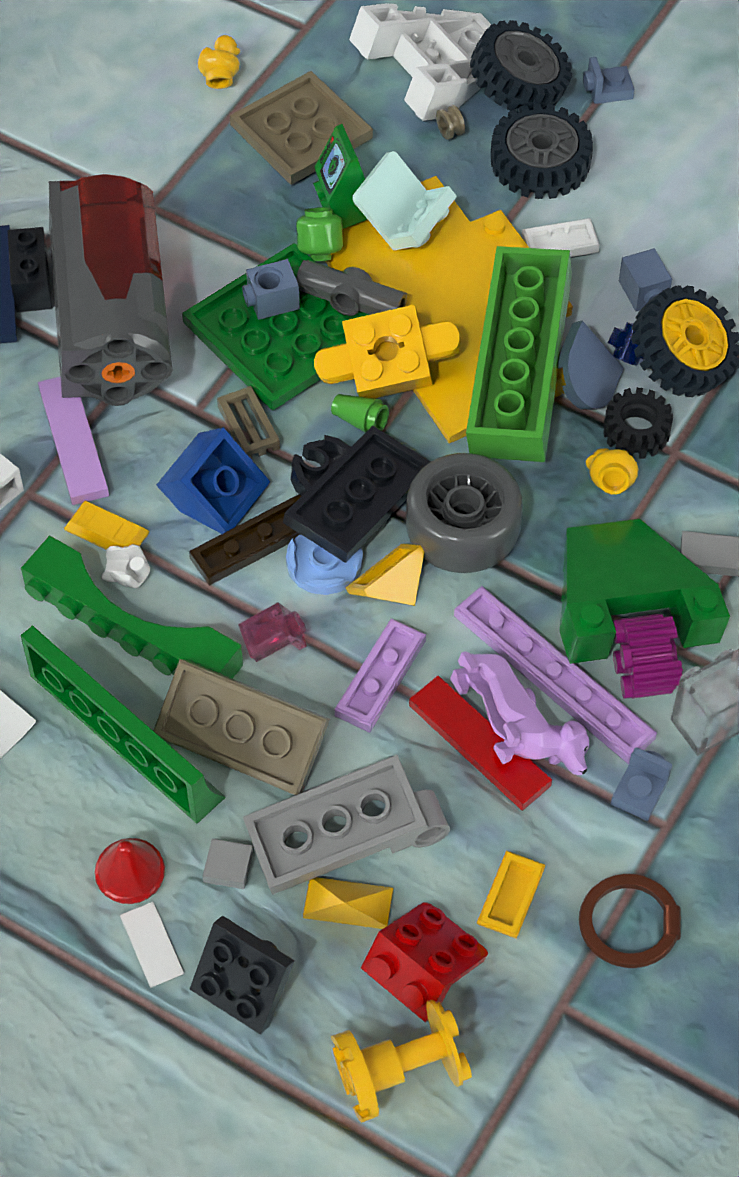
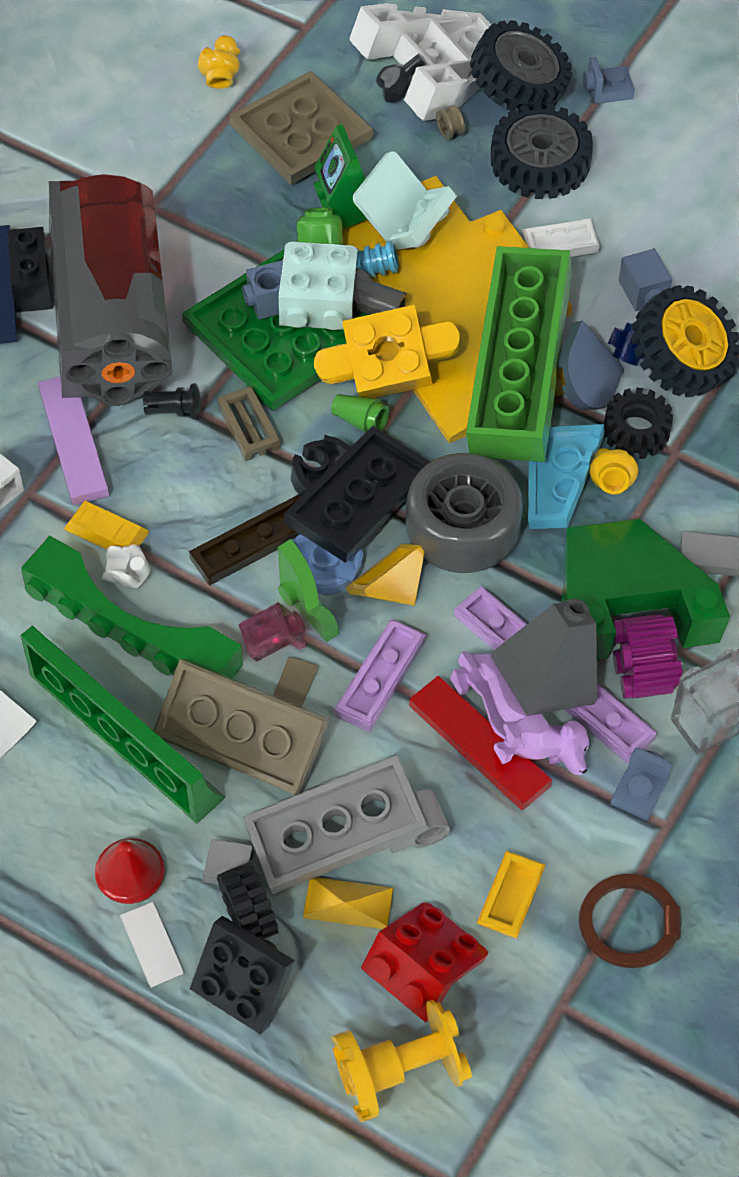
blue slope [156,427,270,534] -> none
none -> black pin [143,383,201,420]
none -> black tyre [217,862,279,940]
none -> dark tan sticker [273,657,317,707]
none -> light aqua bracket [278,242,357,330]
none -> bright green plate [278,539,339,642]
none -> medium azure piece [356,241,399,278]
none -> black rock [376,53,427,103]
none -> dark grey slope [491,599,597,716]
none -> medium azure wing [528,424,605,529]

